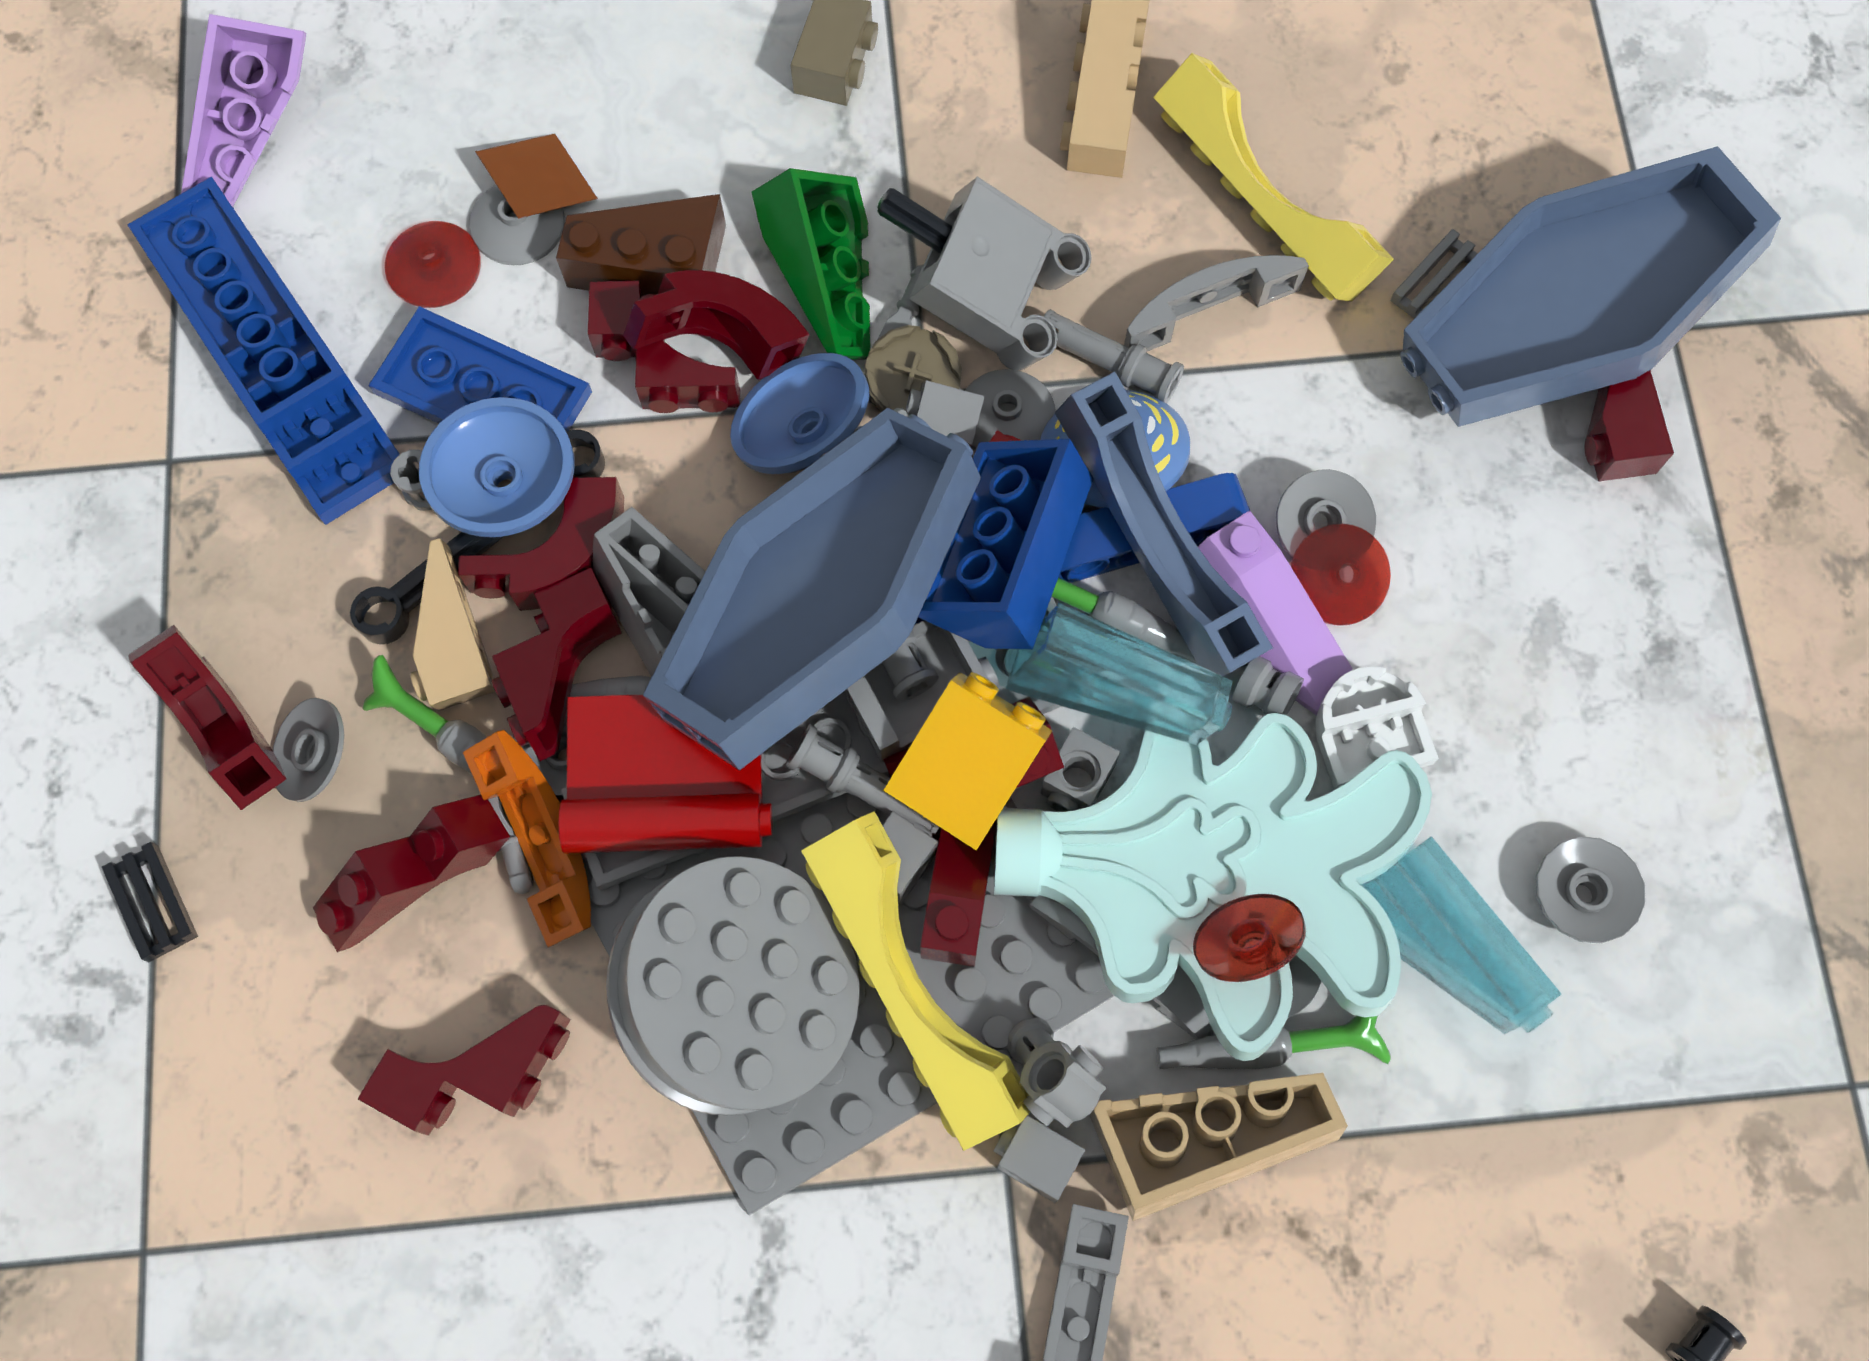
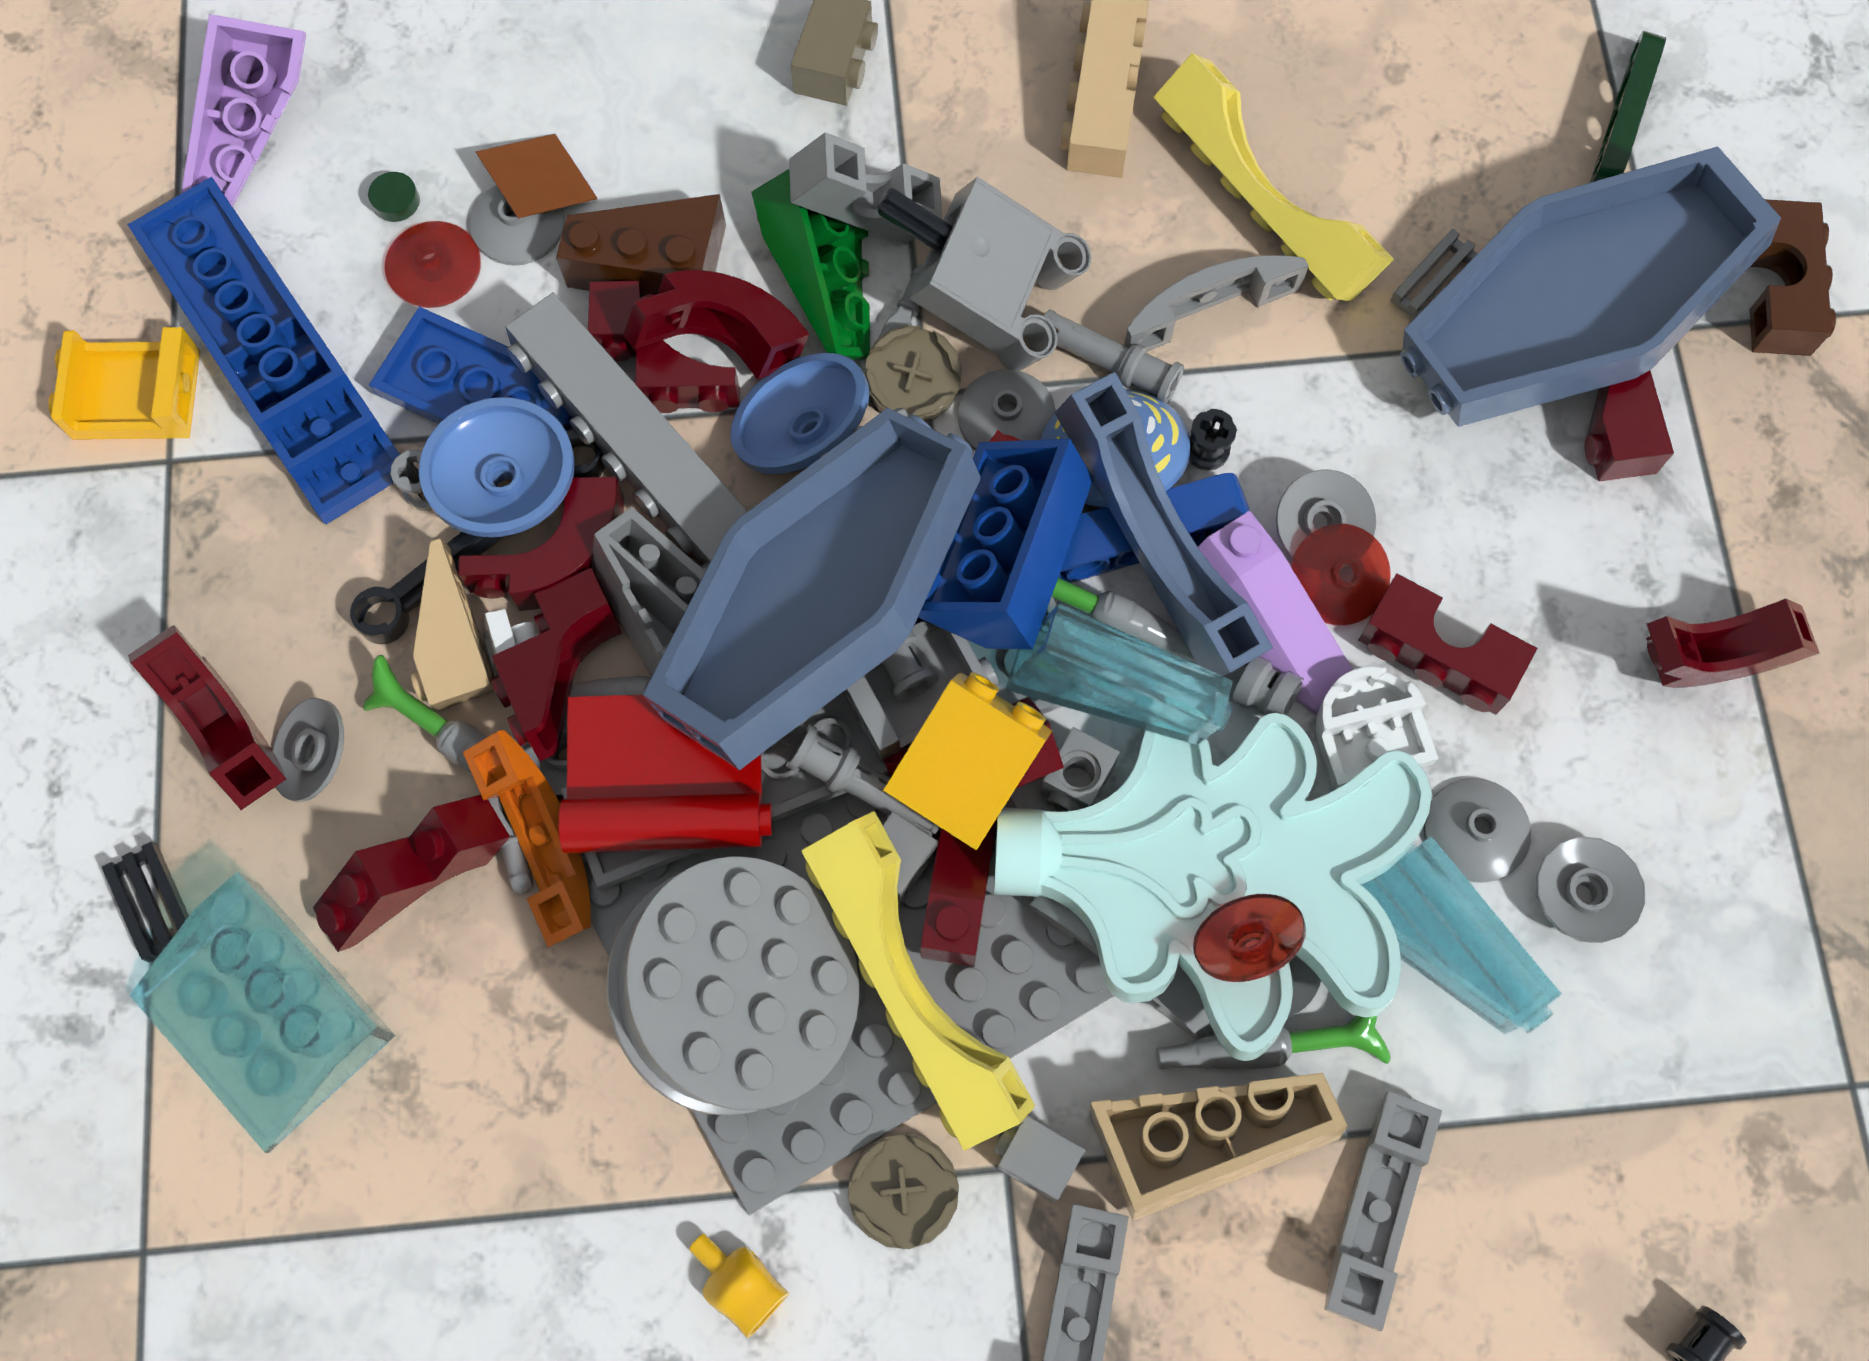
dark red arch [358,1005,571,1136] -> none
light grey brick [905,380,985,446] -> none
light grey connector [1007,1018,1107,1128] -> none
none -> yellow panel [48,327,201,440]
none -> clear light blue slope [129,871,396,1153]
none -> dark green tile [368,172,420,222]
none -> white tile [481,609,538,678]
none -> light grey brick [505,292,748,571]
none -> yellow piece [689,1233,789,1338]
none -> light grey arch [789,132,942,244]
none -> dark tan tile [848,1134,959,1249]
none -> black bush [1189,409,1237,471]
none -> light grey slope [1324,1090,1442,1332]
none -> dark red arch [1358,573,1538,715]
none -> light grey dish [1424,778,1531,883]
none -> dark green beam [1590,30,1666,183]
none -> dark red arch [1646,598,1820,688]
none -> reddish brown arch [1749,199,1836,356]

